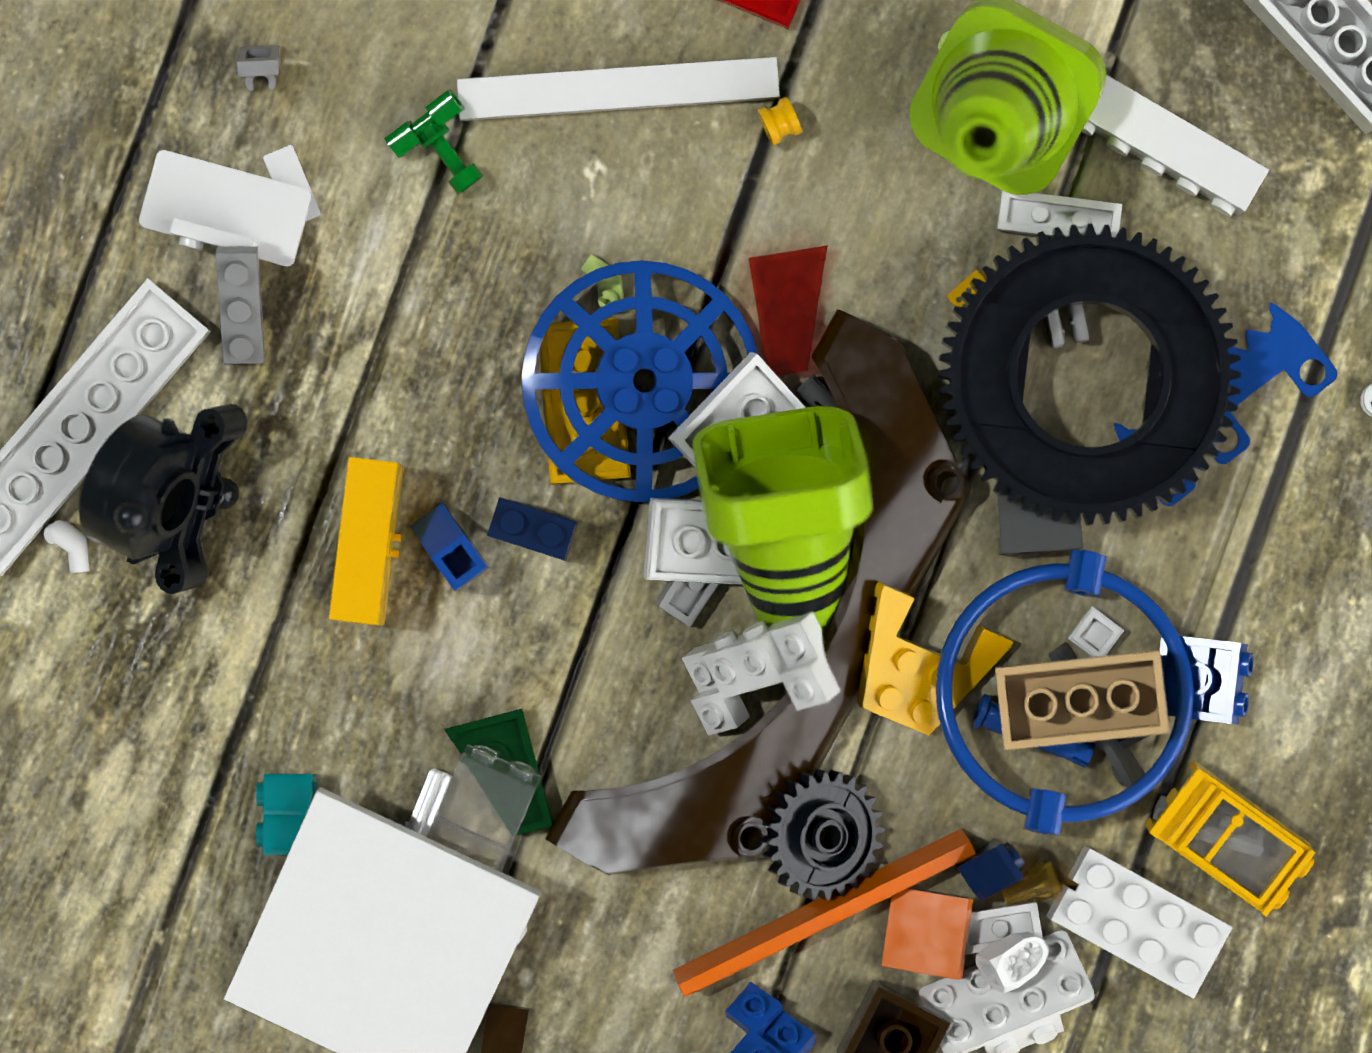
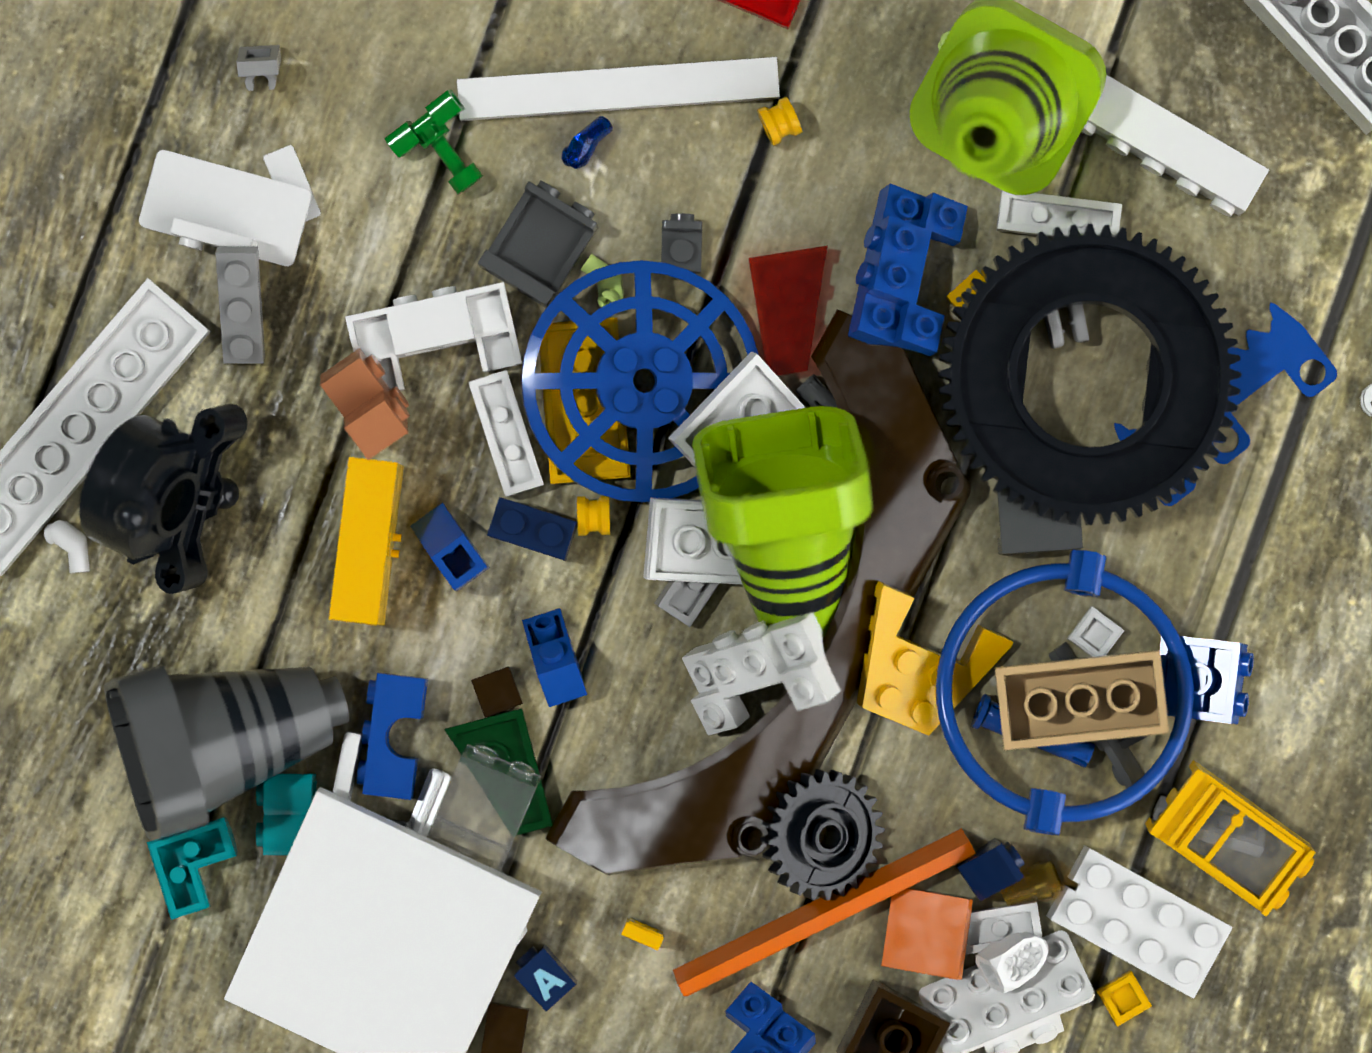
none -> dark grey cone [104,665,349,840]
none -> teal brick [146,817,238,920]
none -> nougat brick [320,348,410,460]
none -> white tile [333,731,362,801]
none -> white bracket [345,282,523,391]
none -> blue arch [357,673,428,800]
none -> white plate [468,370,544,497]
none -> dark brown tile [471,666,523,718]
none -> dark grey panel [478,180,598,308]
none -> dark blue brick [513,945,577,1012]
none -> blue slope [522,608,587,707]
none -> clear blue arm [561,116,613,169]
none -> yellow wheel [577,496,611,536]
none -> yellow tile [621,918,664,951]
none -> dark grey bracket [661,213,702,273]
none -> blue bracket [848,183,968,356]
none -> yellow tile [1096,970,1152,1027]

